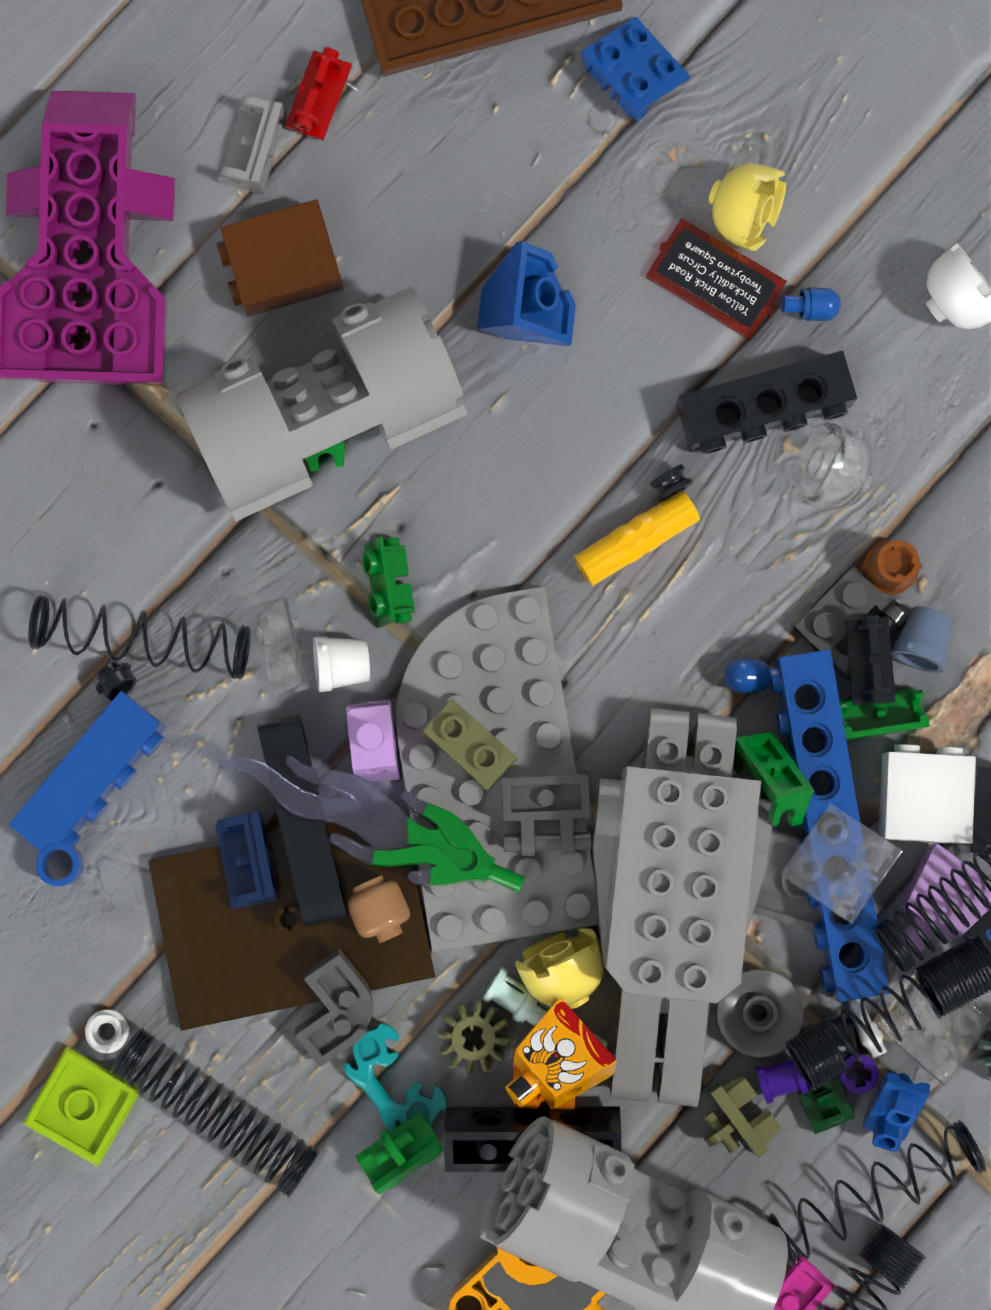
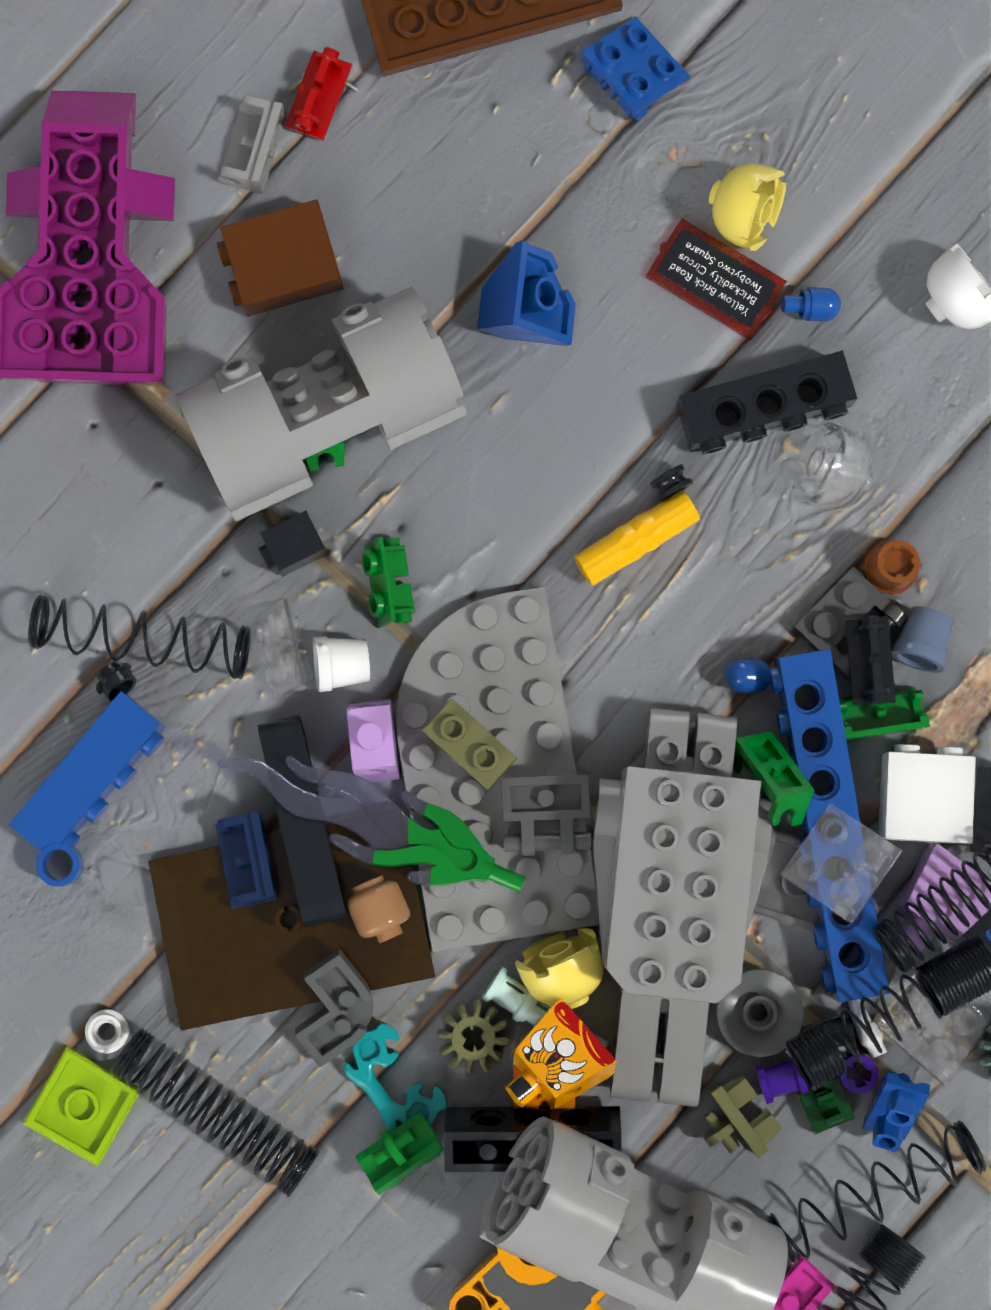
none -> black brick [258,511,328,576]

